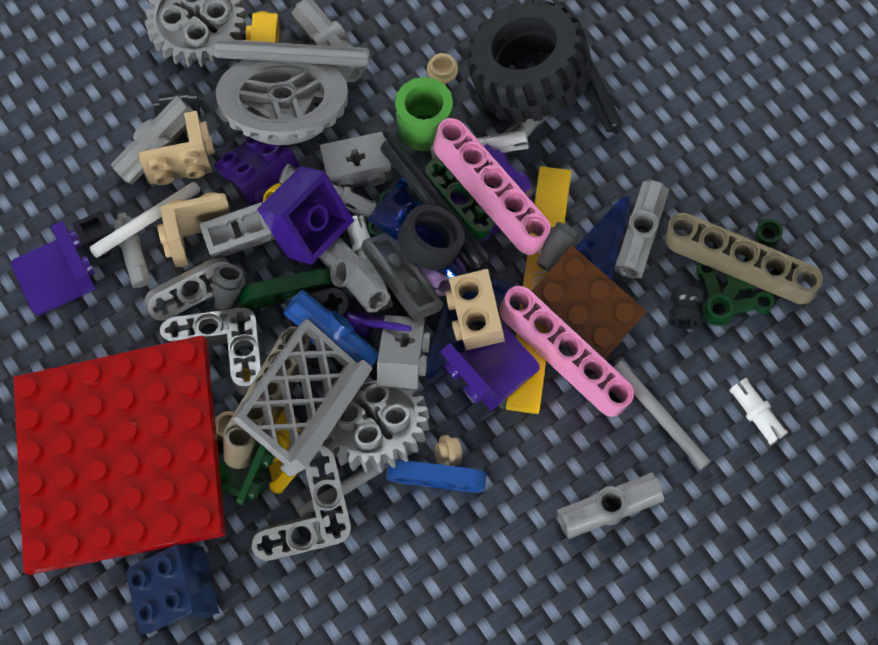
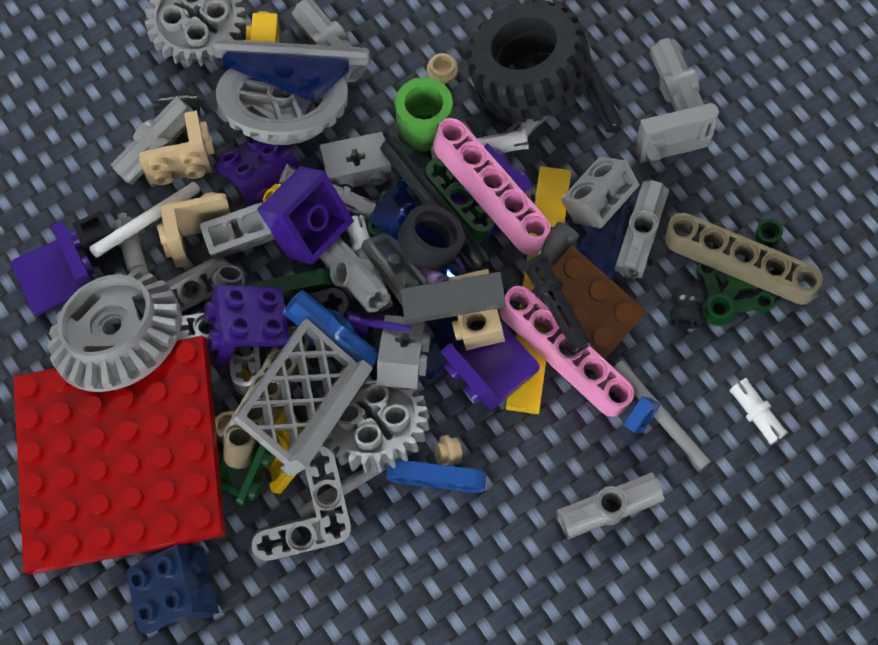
none -> light grey gear [48,271,182,392]
none -> dark purple bracket [204,285,290,364]
none -> clear blue wing [223,51,349,102]
none -> dark grey tile [400,272,506,324]
none -> black pin [520,254,592,354]
none -> light grey brick [561,156,639,228]
none -> blue tile [624,396,661,433]
none -> light grey container [634,103,719,164]
none -> light grey piece [650,38,704,112]

